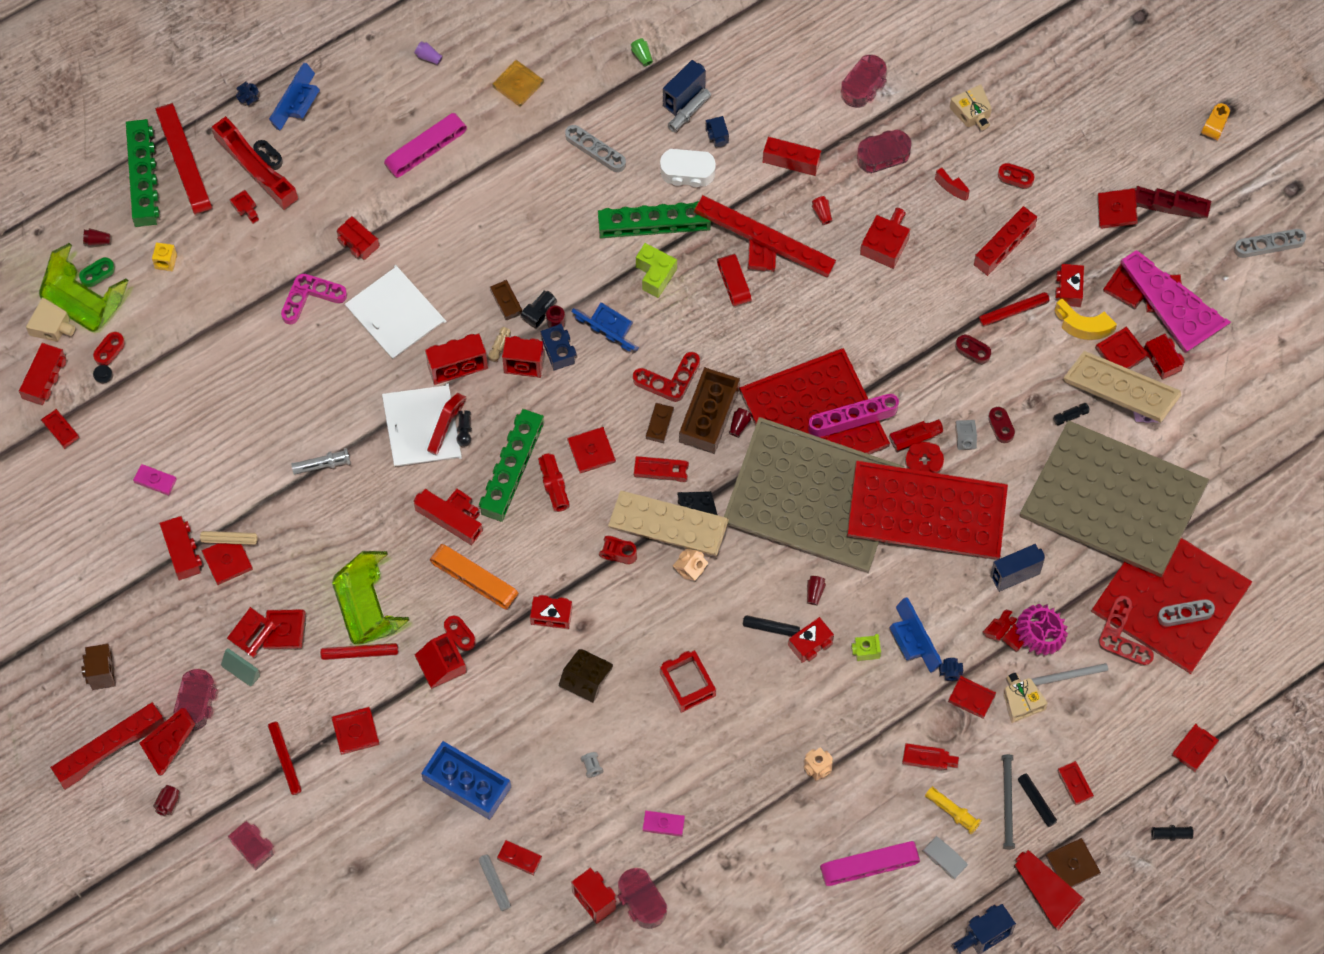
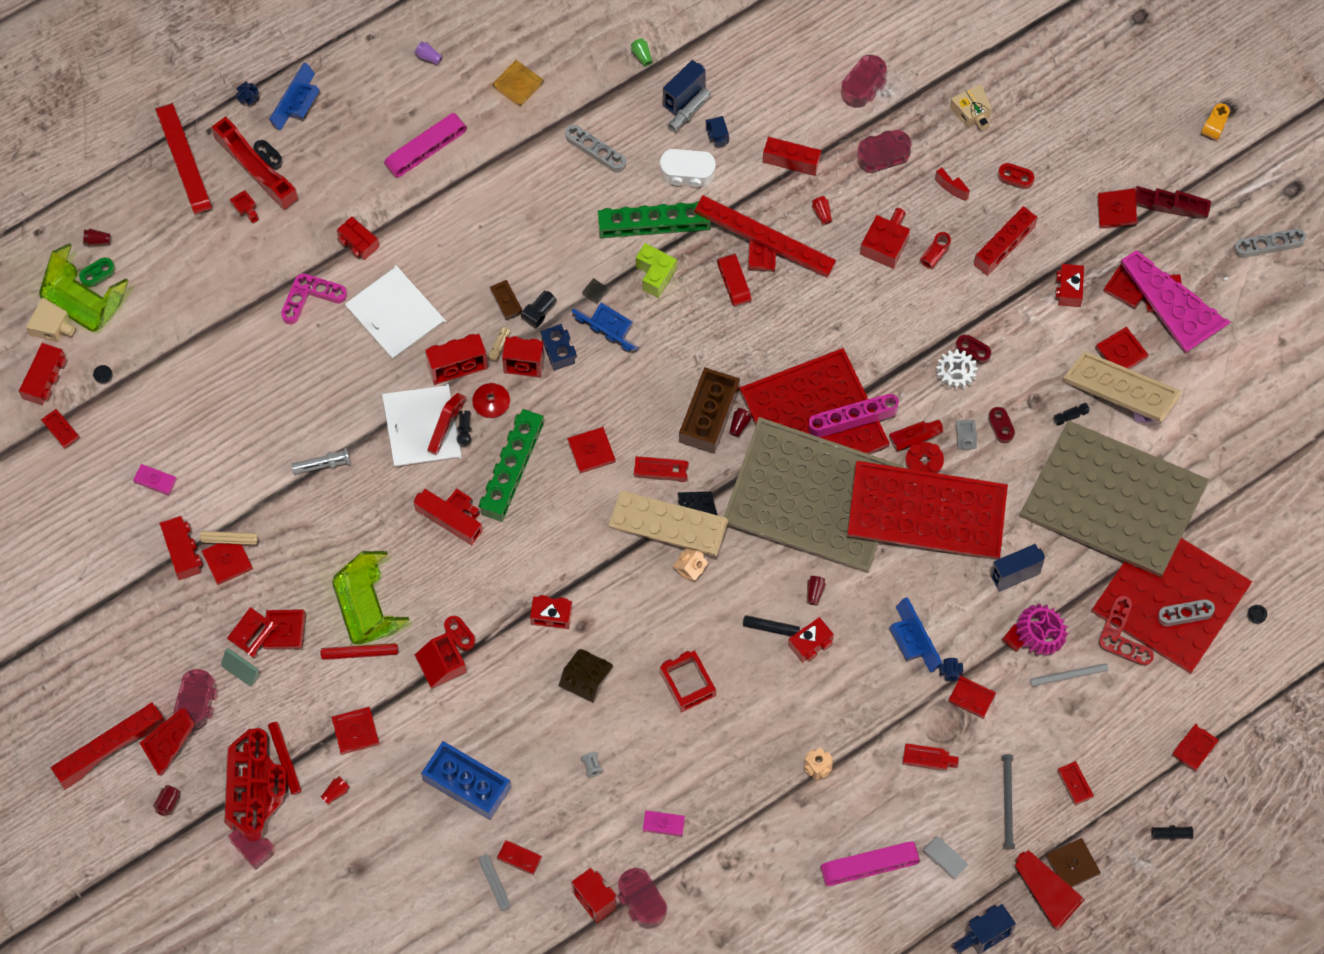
reddish brown brick [81,644,116,690] -> none
red plate [93,332,125,366] -> none
green brick [126,119,160,227] -> none
yellow brick [152,242,177,271] -> none
orange beam [429,544,519,609] -> none
red piece [538,453,570,512] -> none
dark red brick [546,305,565,328] -> none
red piece [599,536,637,565] -> none
red beam [633,352,700,402] -> none
reddish brown plate [646,403,674,444] -> none
lime brick [851,634,881,661] -> none
yellow pin [925,786,982,834] -> none
red axle [979,292,1050,326] -> none
red plate [983,609,1017,641] -> none
tan torso [1003,673,1048,723] -> none
black axle [1018,773,1057,827] -> none
yellow arch [1055,299,1117,340] -> none
red brick [1144,334,1185,380] -> none
none -> red connector [224,728,286,841]
none -> red cone [320,776,350,805]
none -> red dish [472,383,510,418]
none -> clear smoke plate [582,278,609,305]
none -> red piece [920,232,951,269]
none -> white gear [936,349,978,390]
none -> black plate [1247,605,1267,624]

